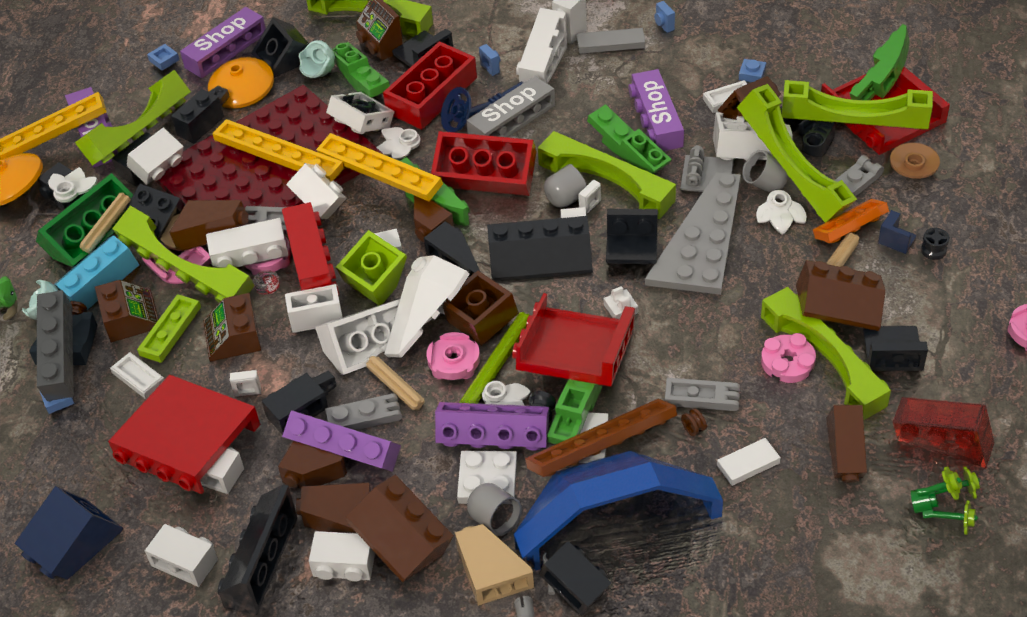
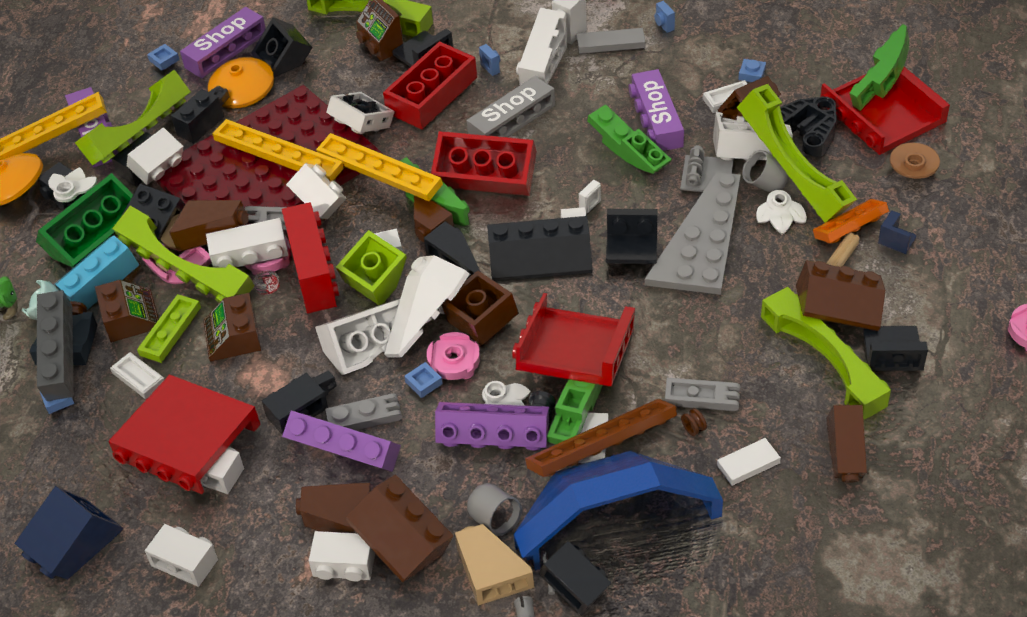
tan axle [80,193,131,254] -> none
black slope [218,484,298,615] -> none
white tile [230,370,261,397] -> none
reddish brown slope [278,441,347,488] -> none
white brick [285,284,343,333] -> none
light aqua hair [299,40,335,78] -> none
bright green slope [332,42,390,98] -> none
tan axle [366,356,425,410] -> none
white plate [376,127,421,160] -> none
dark blue dish [441,81,523,133] -> none
white plate [457,451,517,504] -> none
lime axle [459,312,529,404] -> none
lime arch [538,131,676,219] -> none
light grey helmet [544,164,587,208] -> none
white tile [604,286,638,319] -> none
bright pink plate [761,333,816,383] -> none
lime arch [782,80,933,129] -> none
light grey plate [834,155,884,197] -> none
clear red wedge [893,397,995,468] -> none
plant [911,466,980,535] -> none
black wheel [921,228,950,260] -> none
none -> medium blue plate [404,362,443,398]

